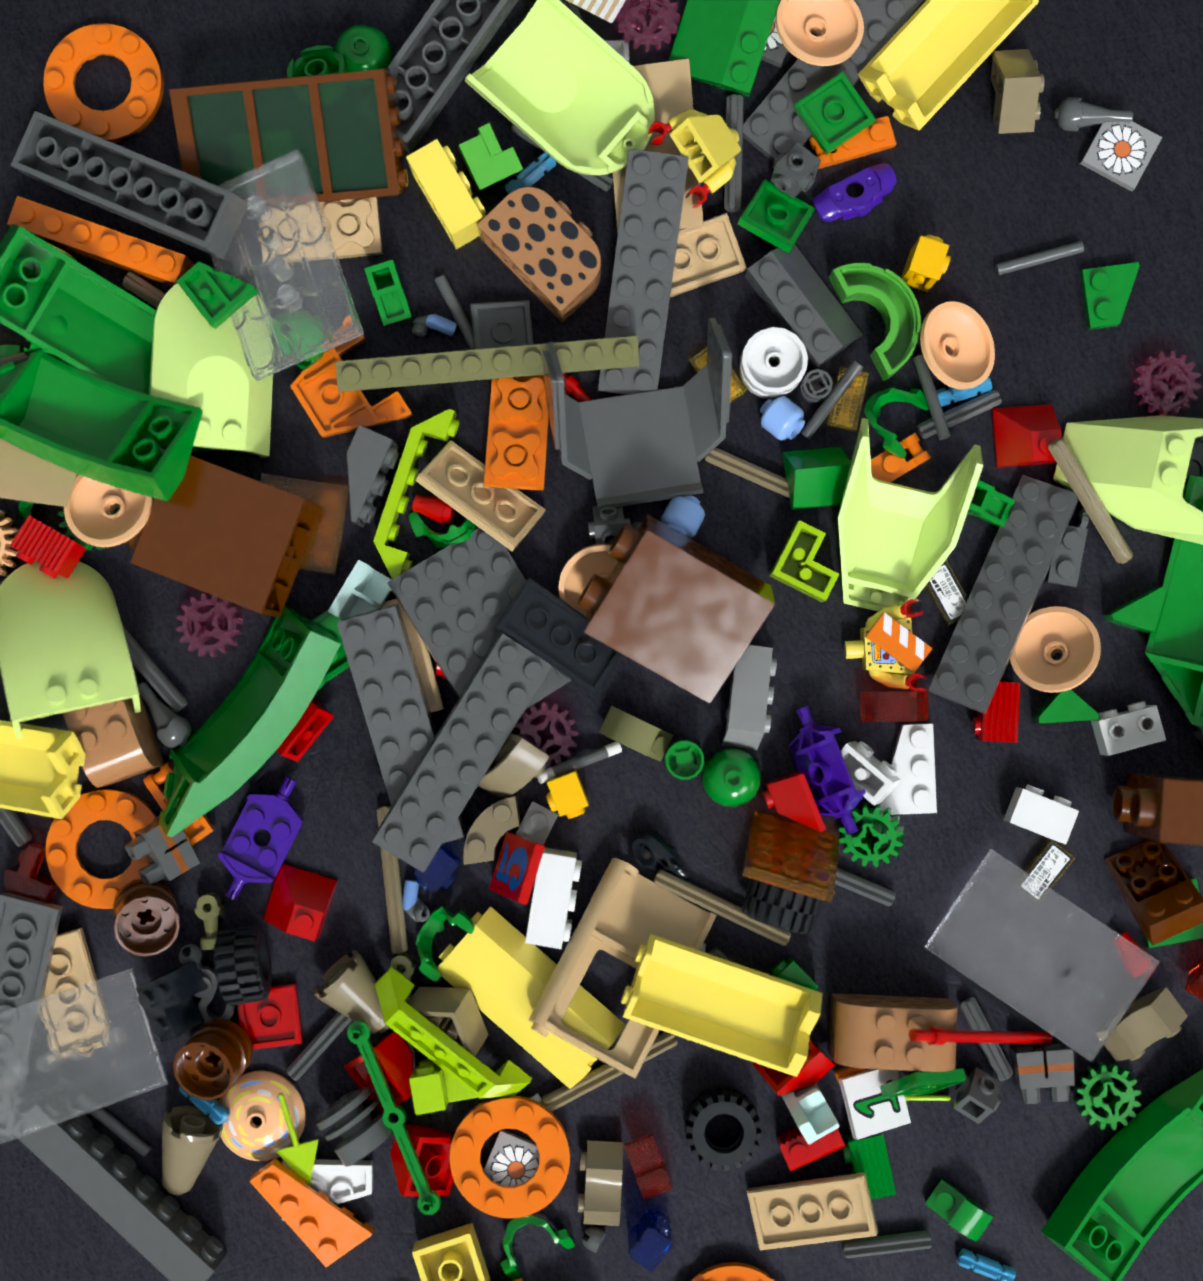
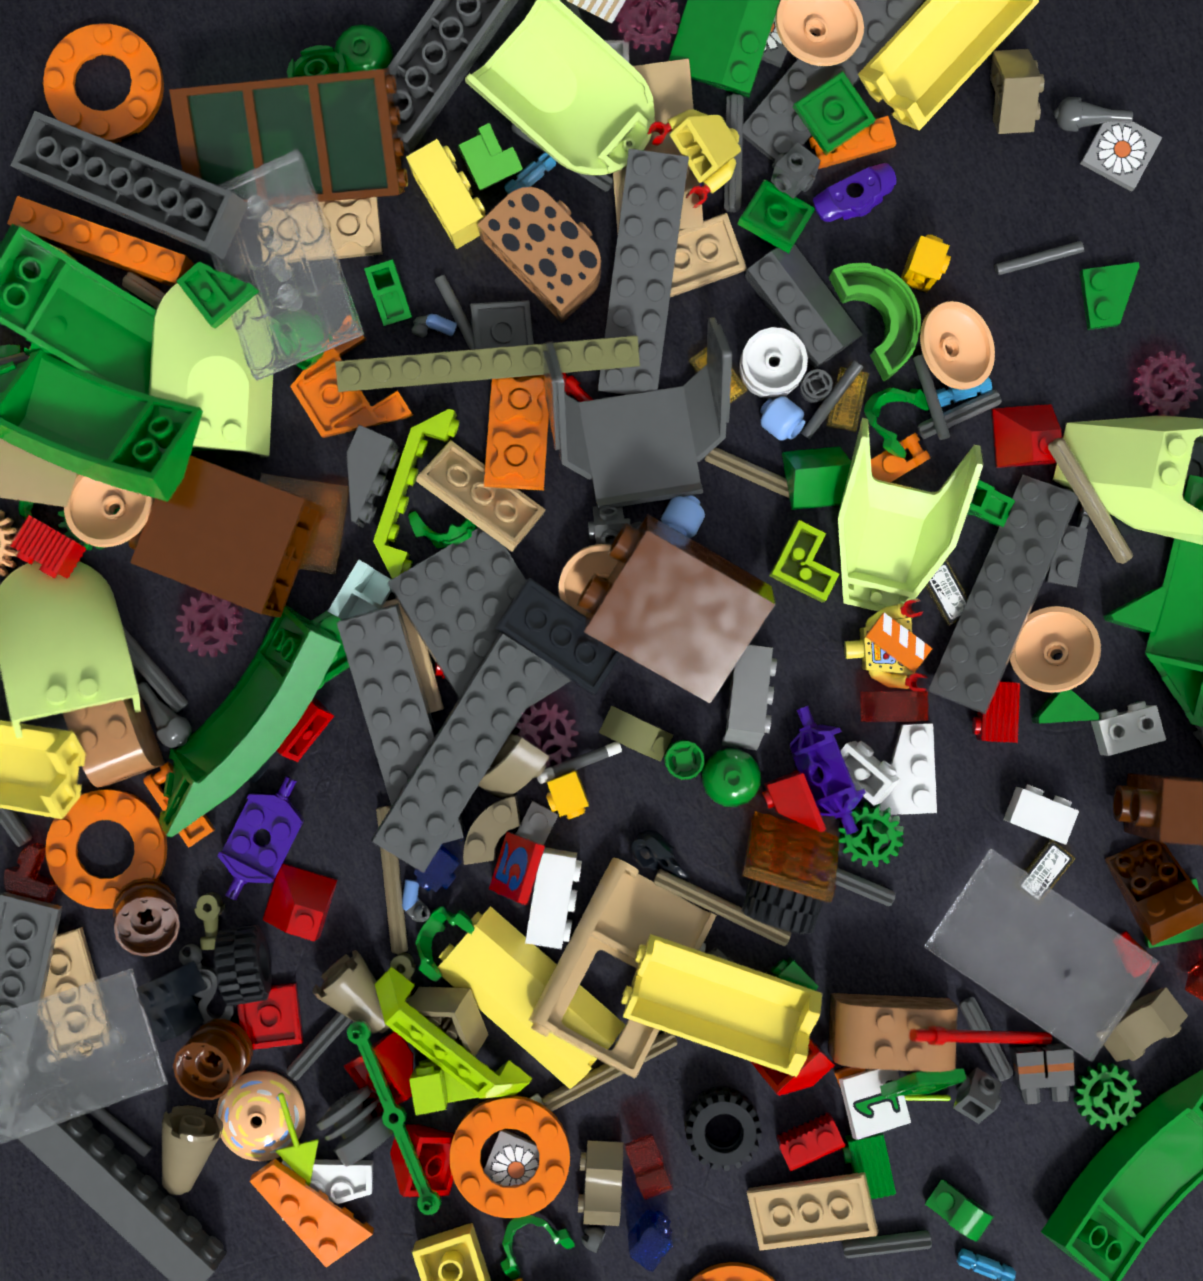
dark grey hips [125,815,200,885] -> none
dark azure axle [179,1086,230,1125] -> none
red cone [412,494,458,525] -> none
light aqua panel [781,1084,839,1145] -> none

